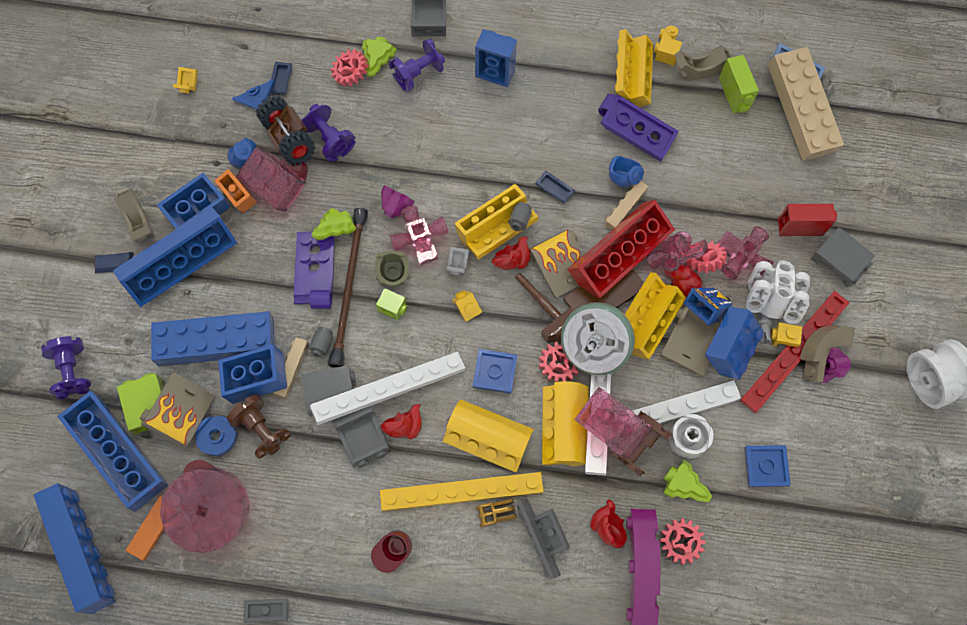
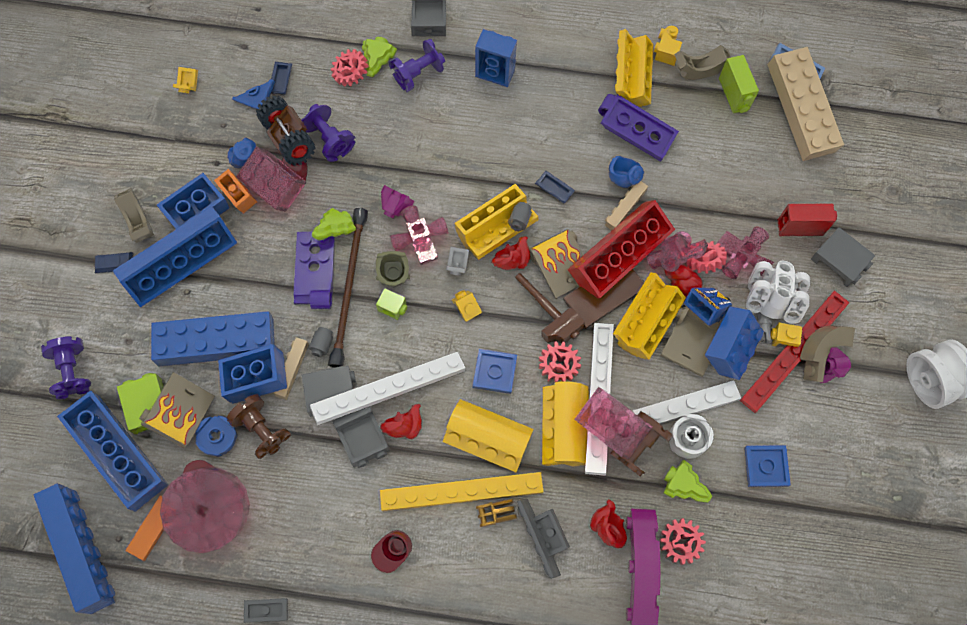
flat silver wheel [561,302,635,375] -> none

